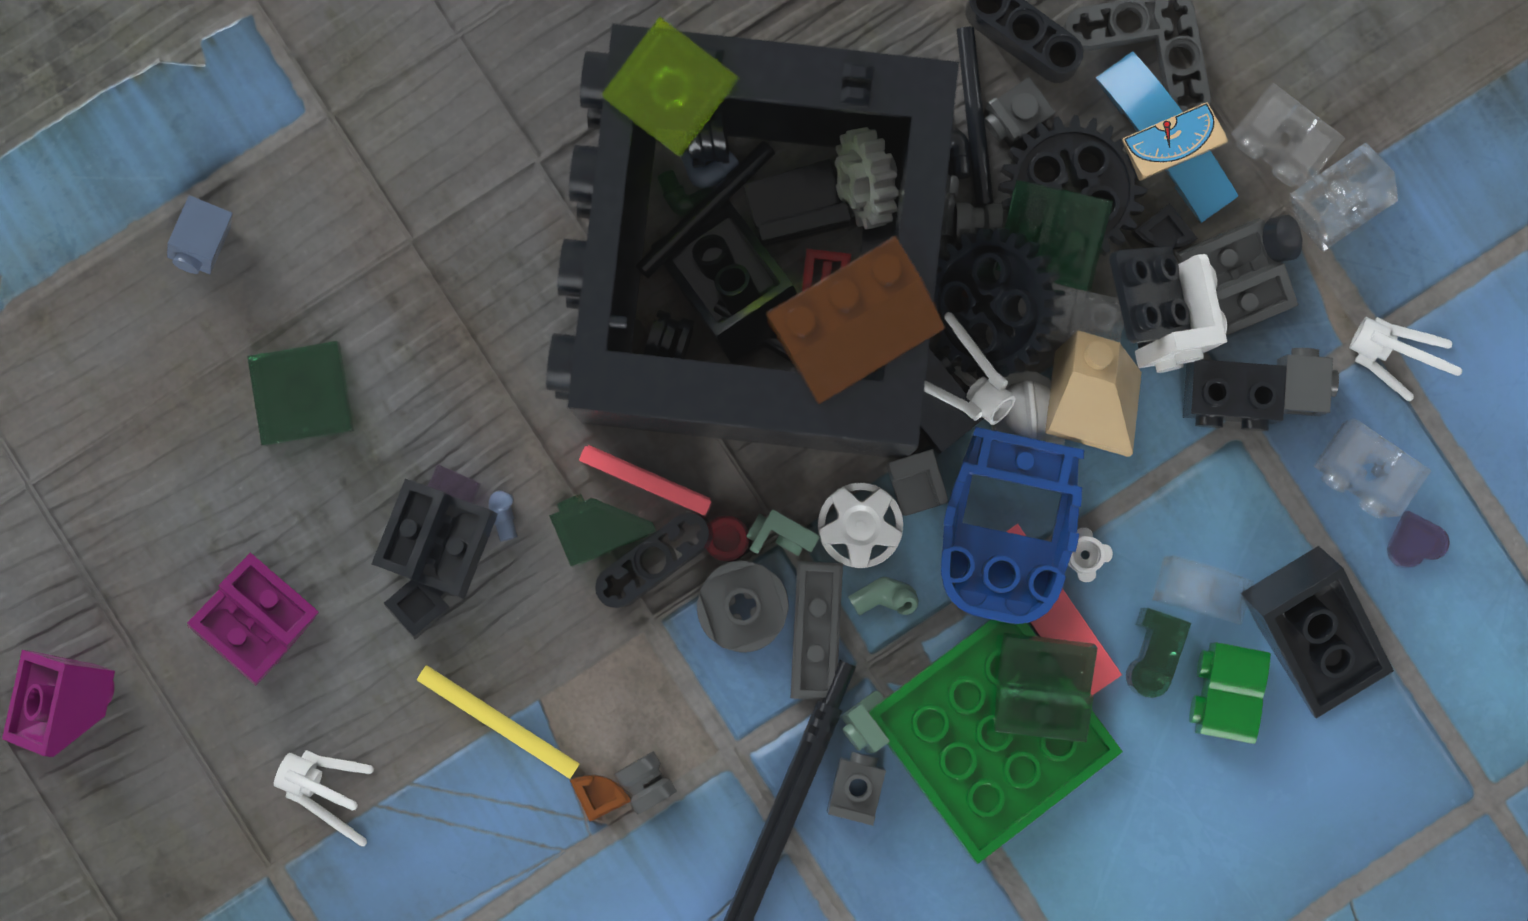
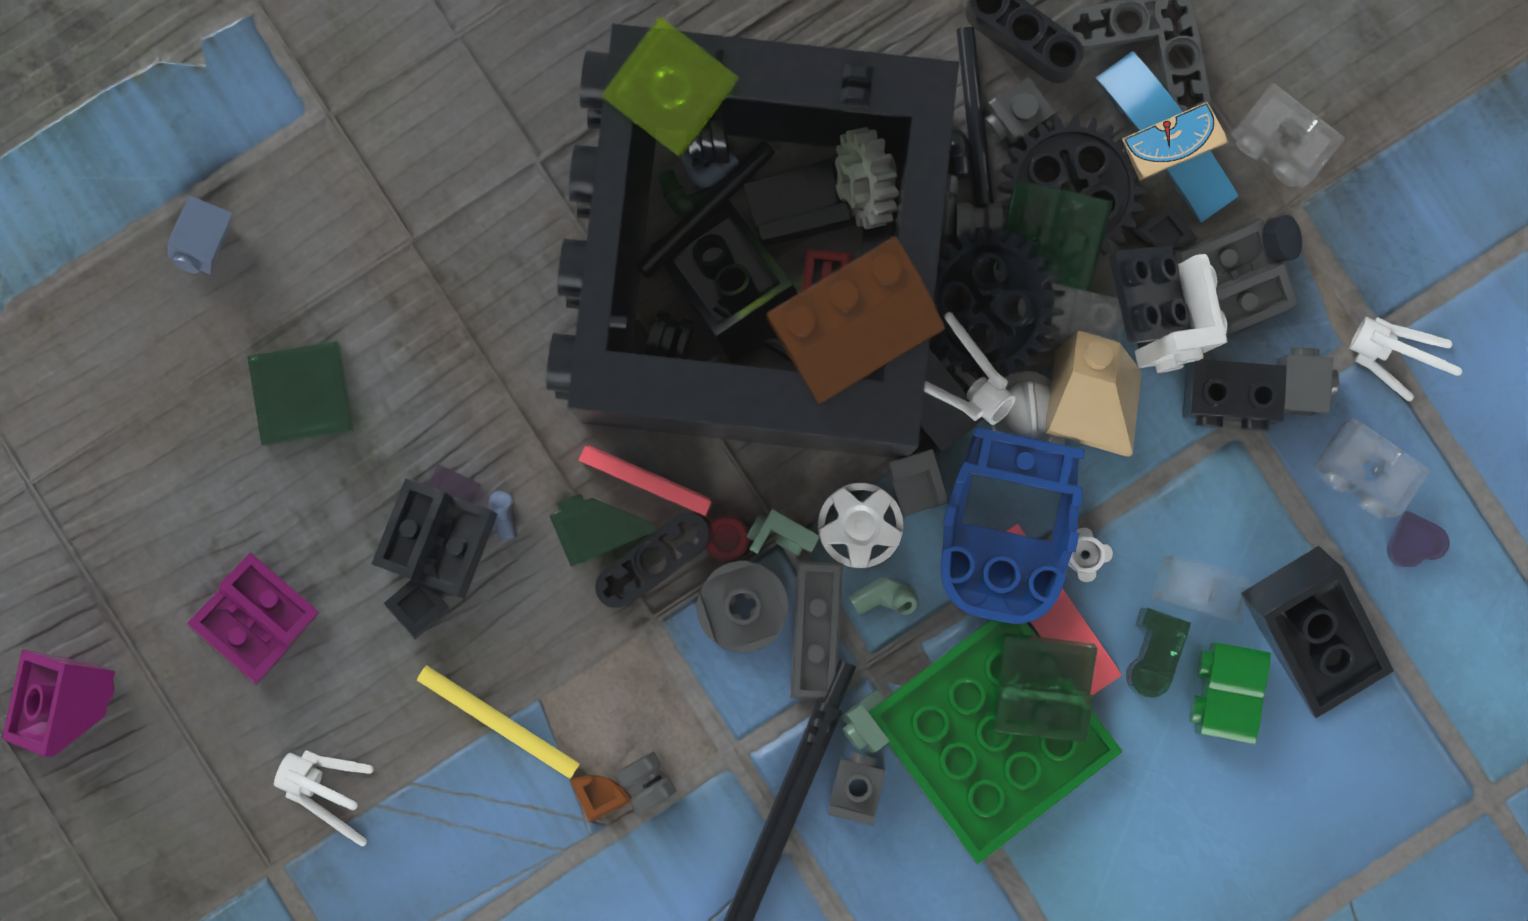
clear brick [1290,143,1398,251] -> none

